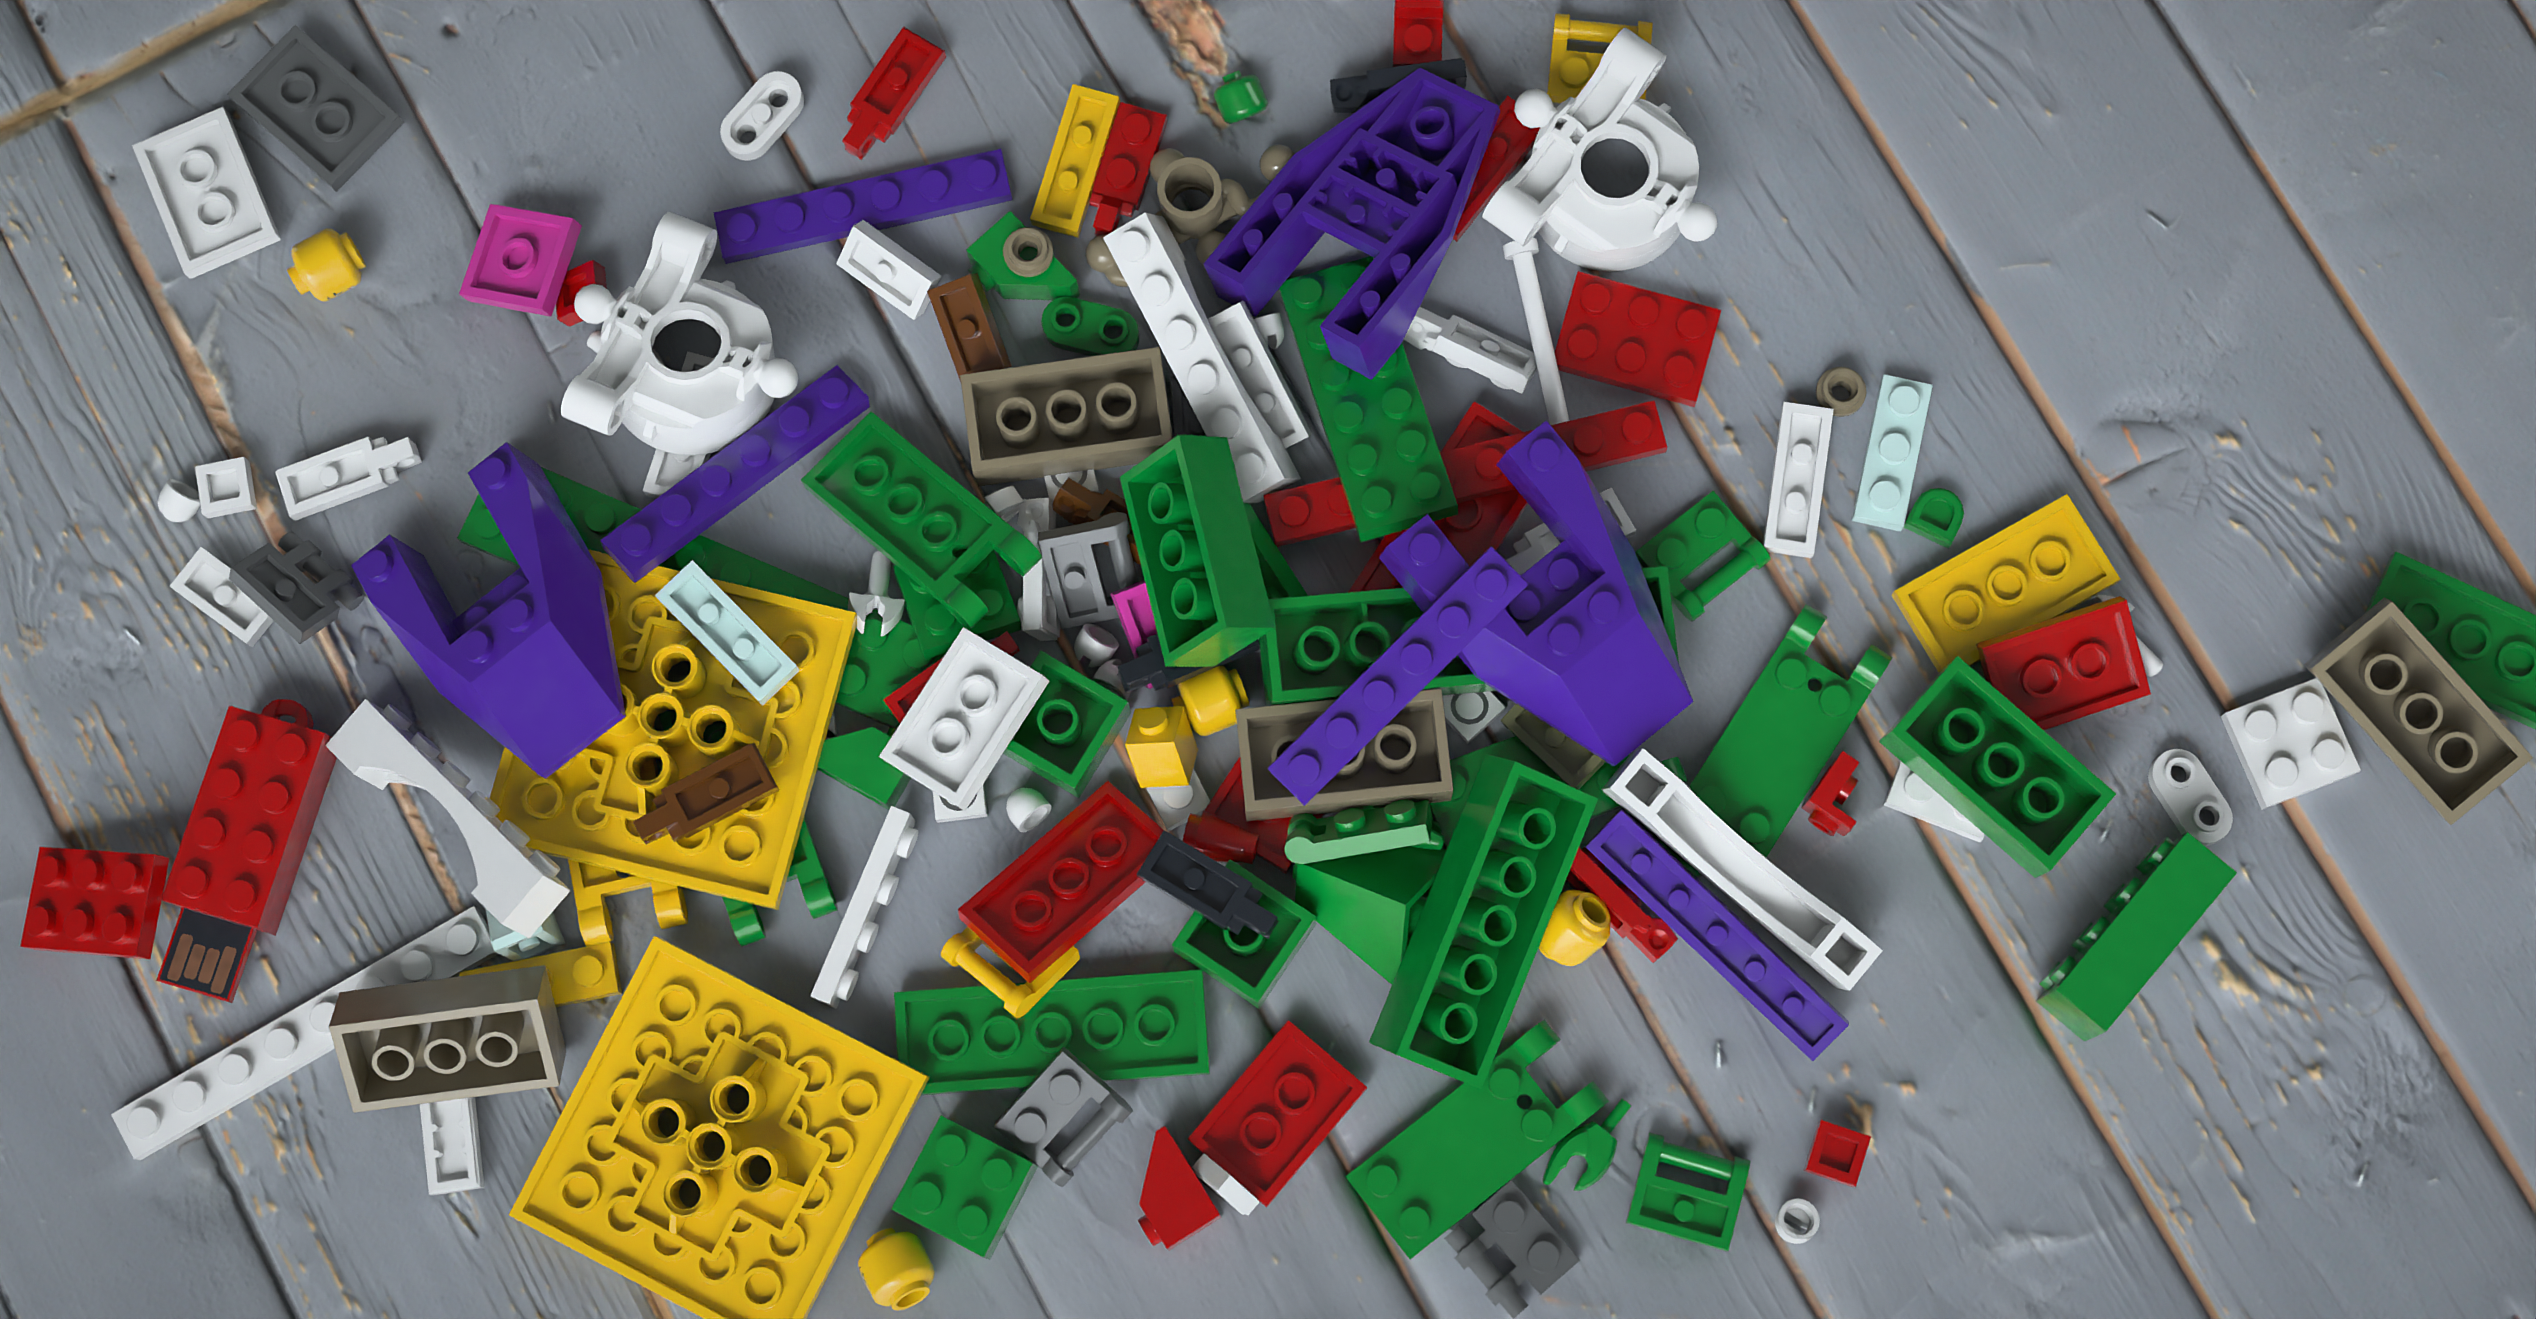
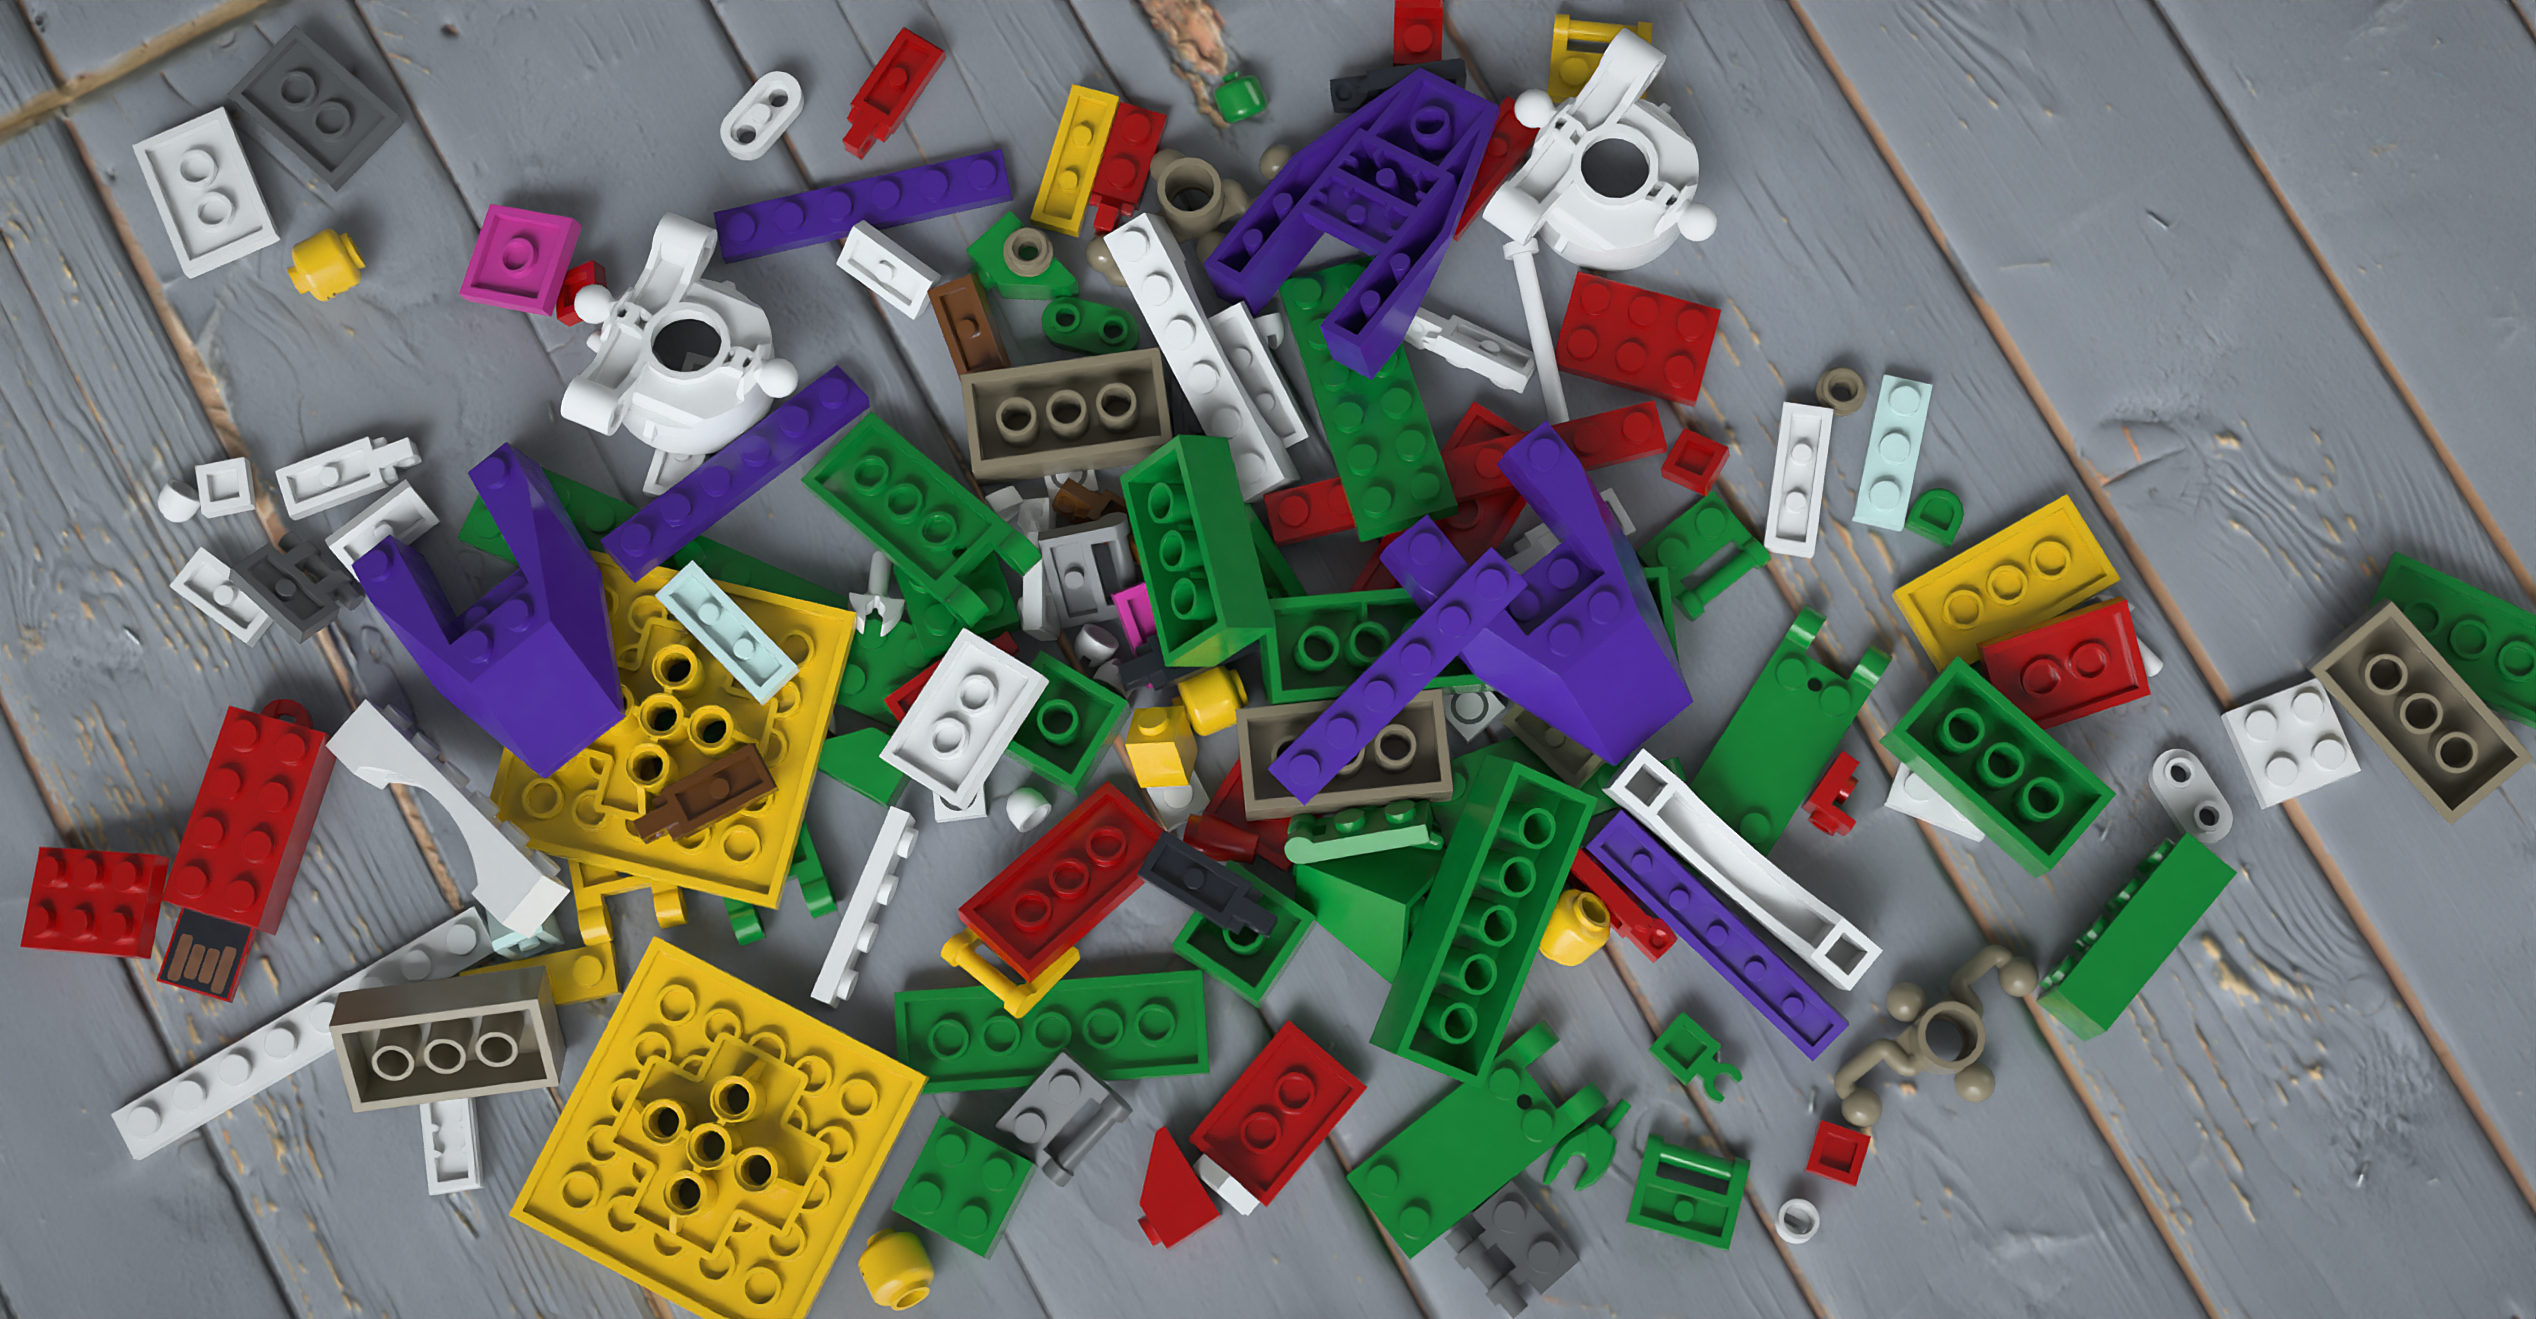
none -> white plate [325,479,440,582]
none -> green plate [1647,1012,1743,1104]
none -> red plate [1661,428,1730,497]
none -> dark tan wheel [1834,944,2039,1128]

